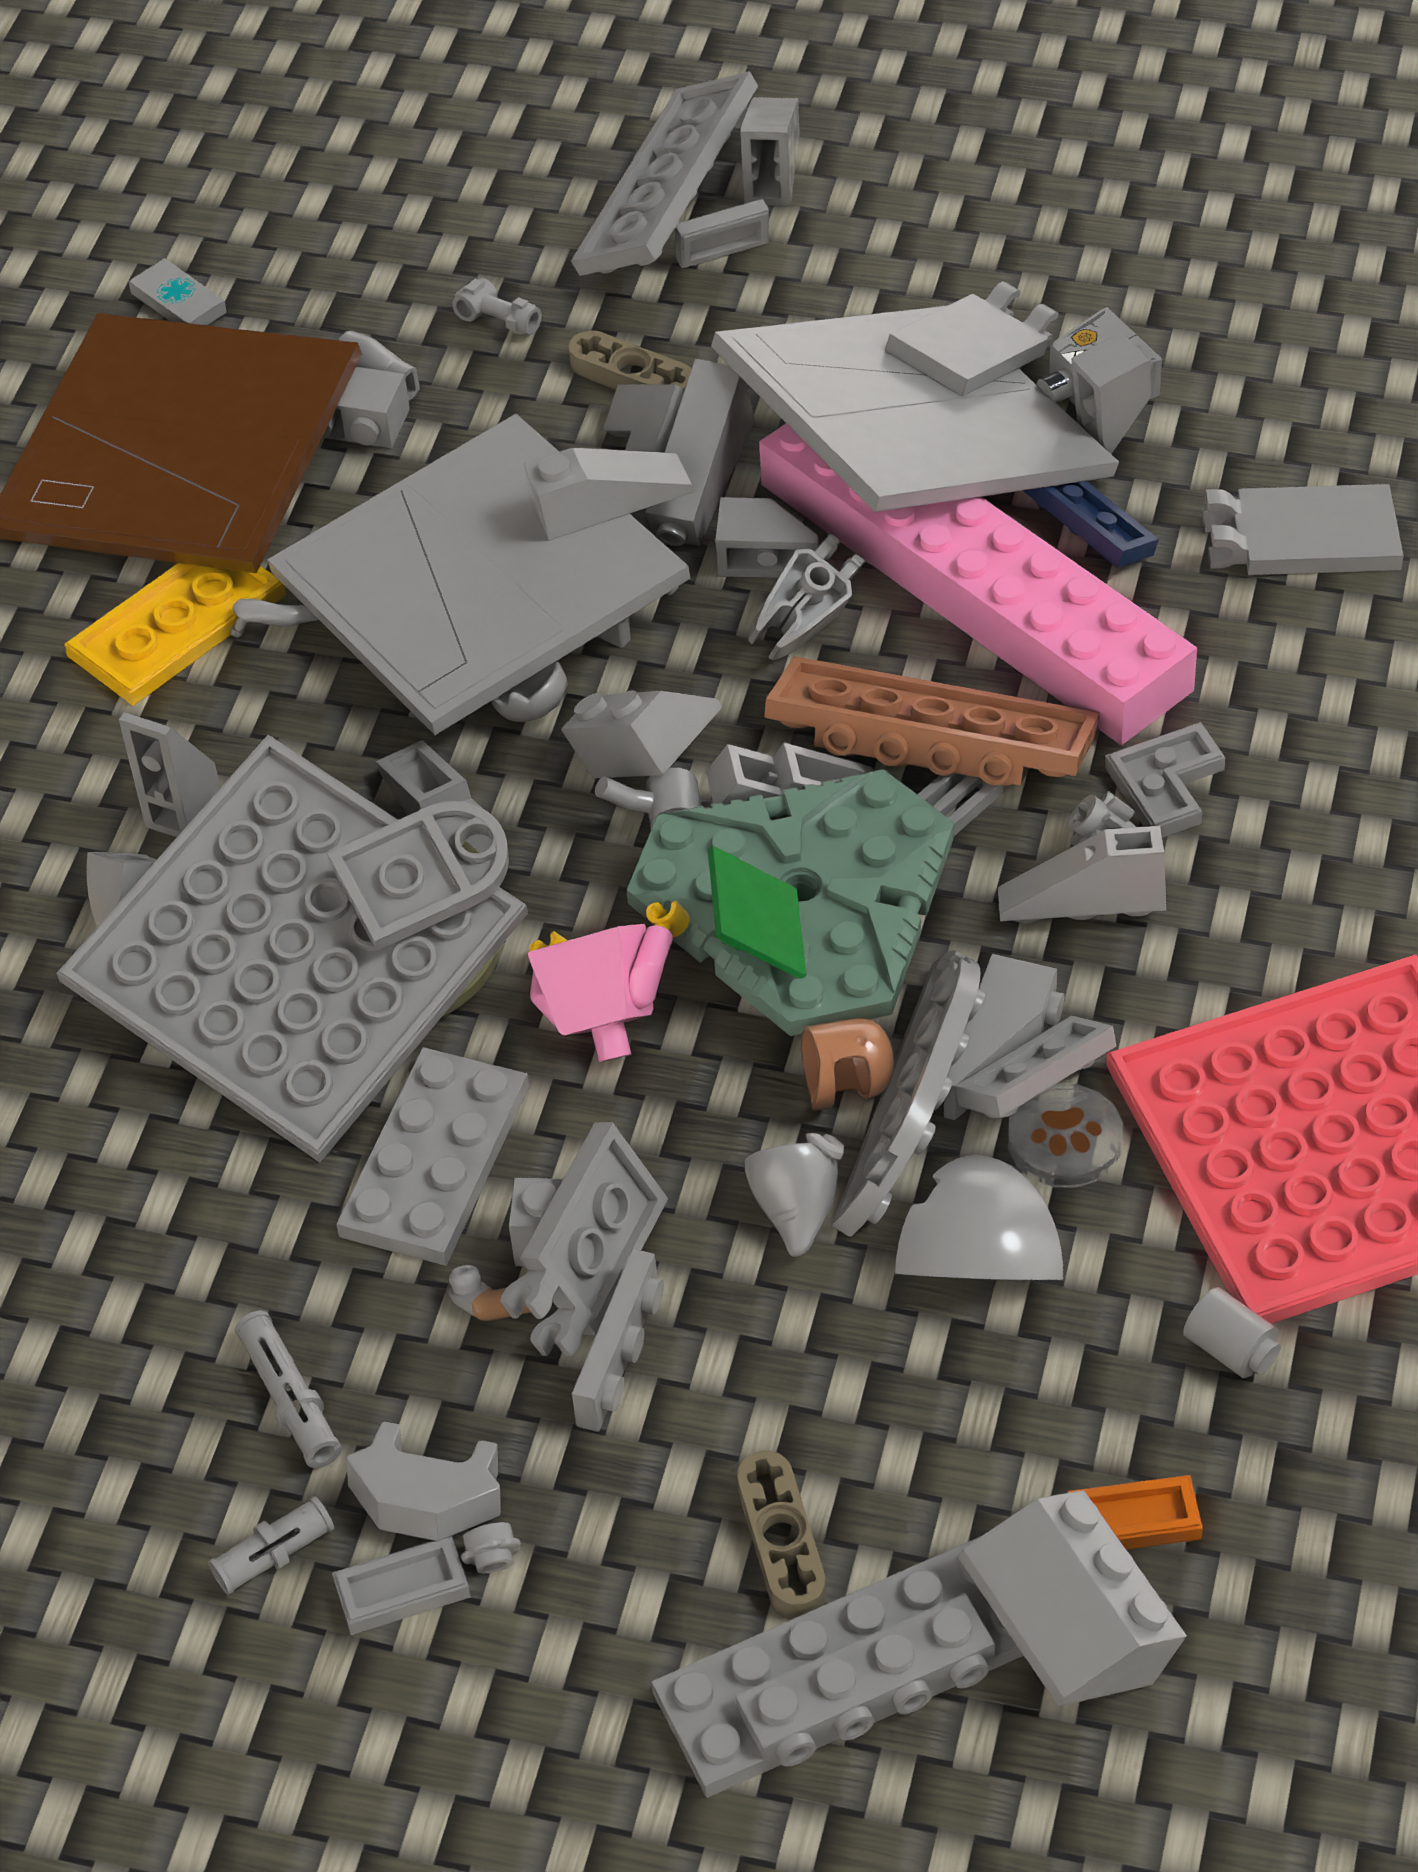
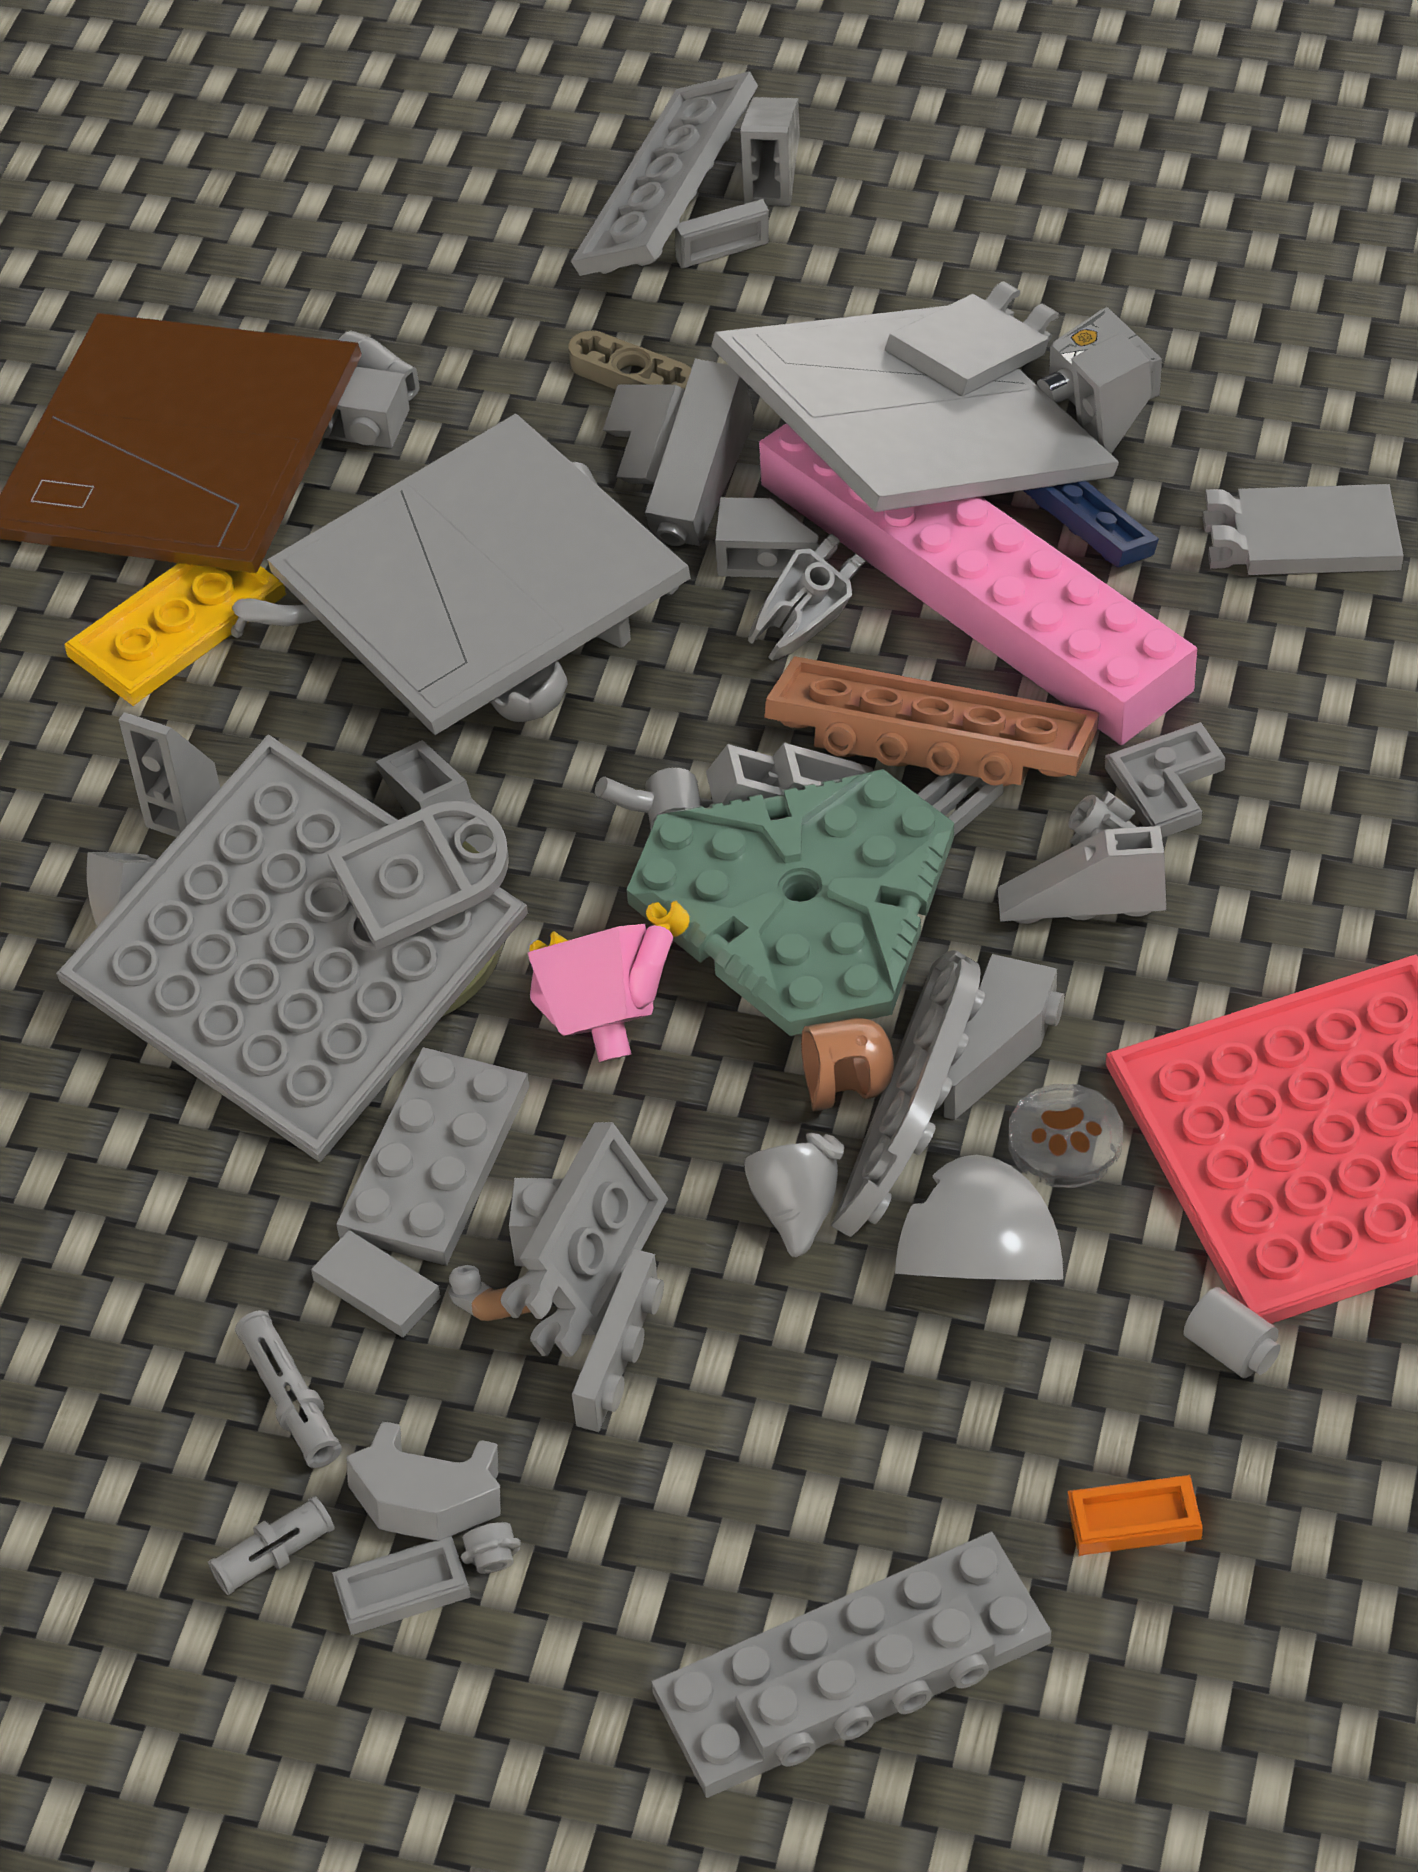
light grey tile [128,258,227,325] -> none
light grey bar [452,278,542,336] -> none
light grey slope [524,448,693,540] -> none
light grey slope [561,690,722,778] -> none
green piece [708,846,807,978] -> none
dark tan beam [737,1451,826,1619] -> none
light grey plate [955,1015,1116,1118] -> none
light grey slope [958,1490,1187,1706] -> none
none -> light grey tile [311,1230,440,1338]

